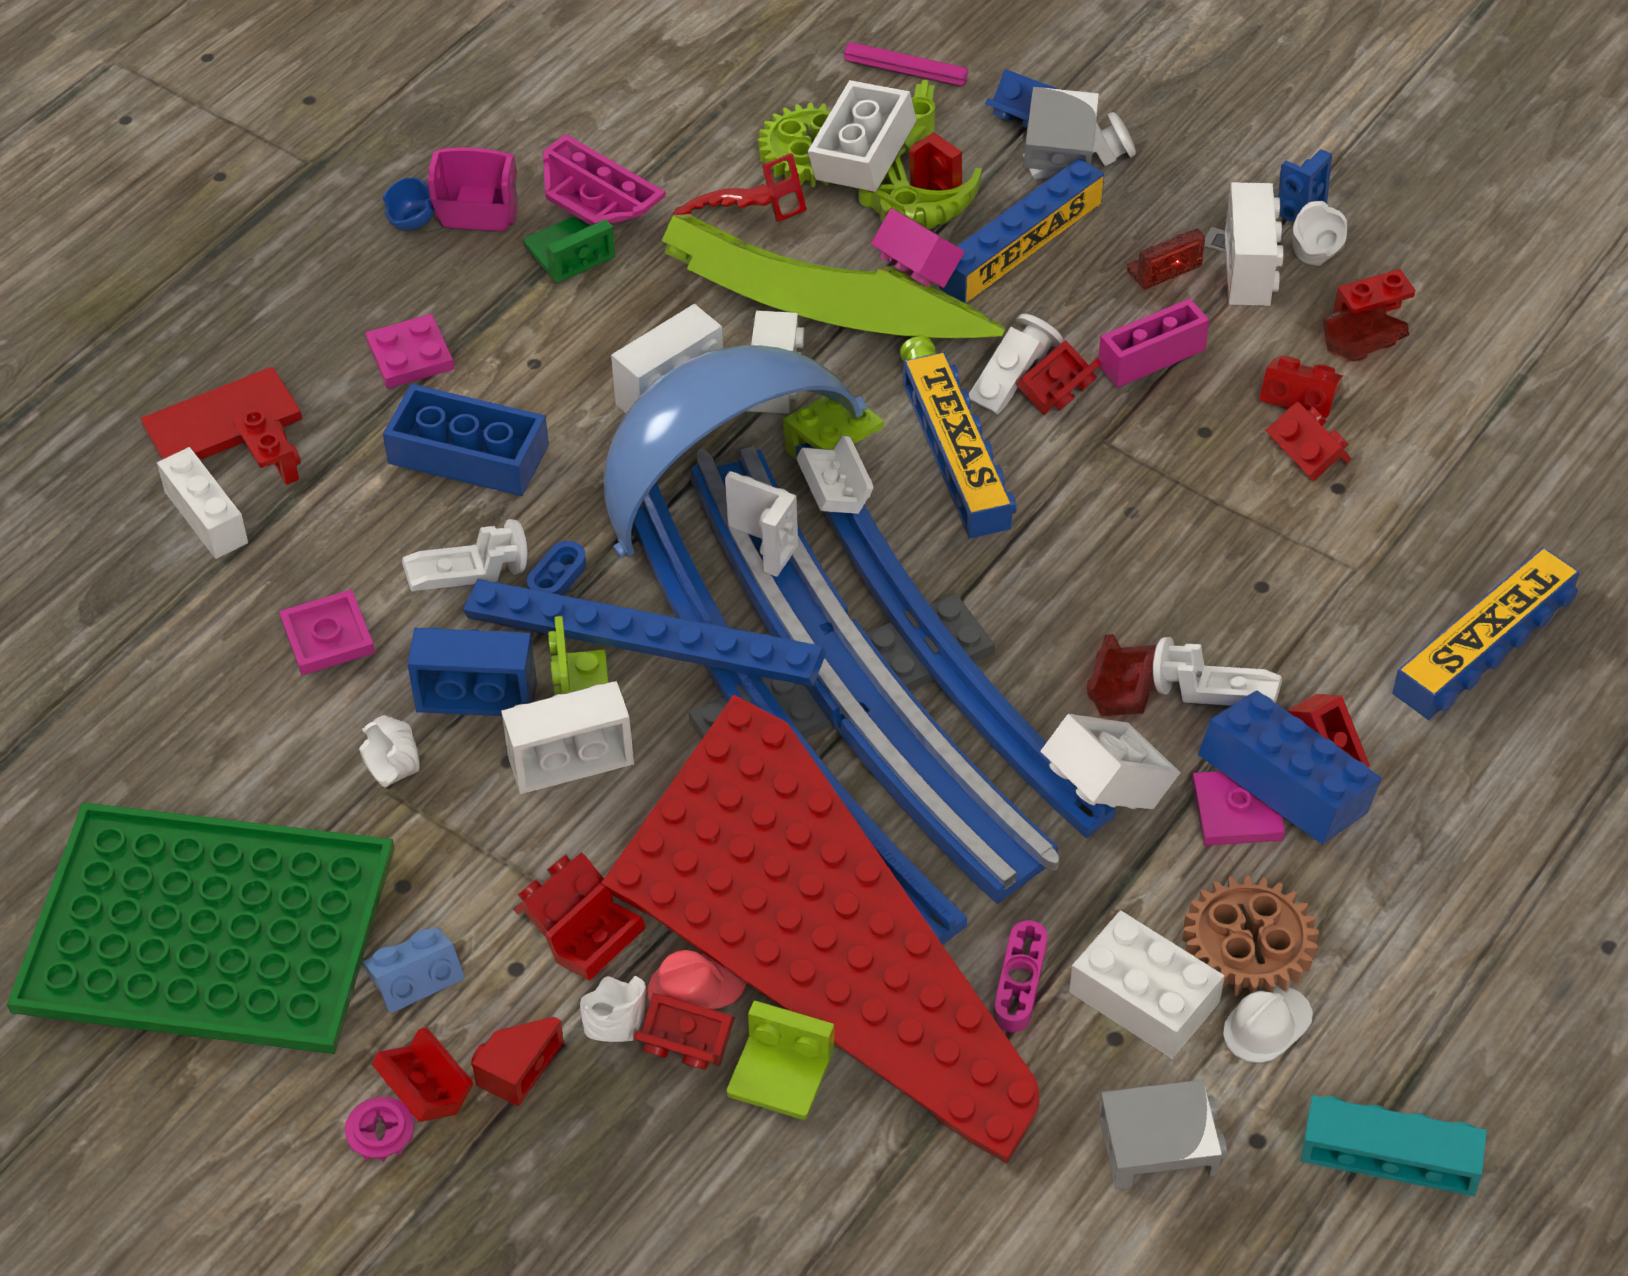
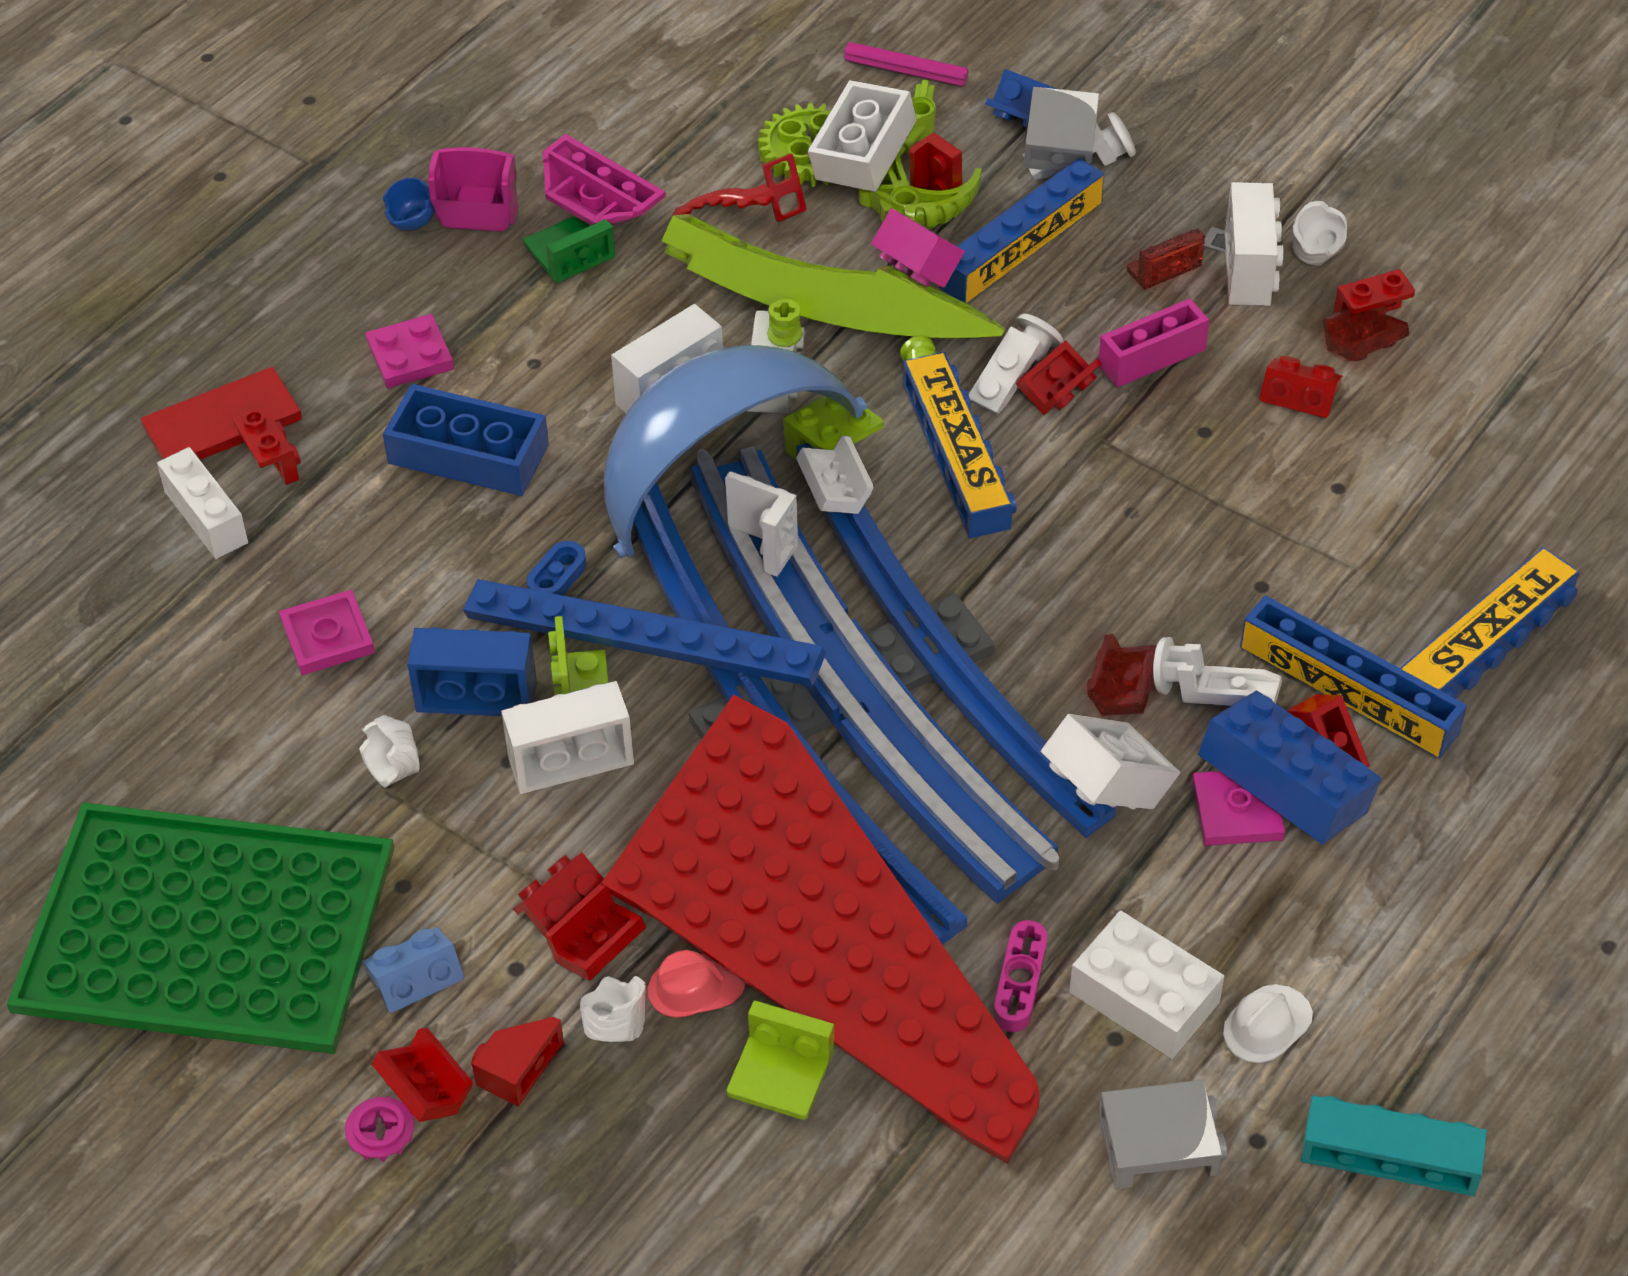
white piece [402,519,528,591] -> none
red bracket [633,992,735,1070] -> none
nougat gear [1182,875,1319,996] -> none
red bracket [1265,401,1352,481] -> none
blue bracket [1278,149,1332,223] -> none
none -> lime bush [767,299,803,347]
none -> brick [1240,595,1467,759]

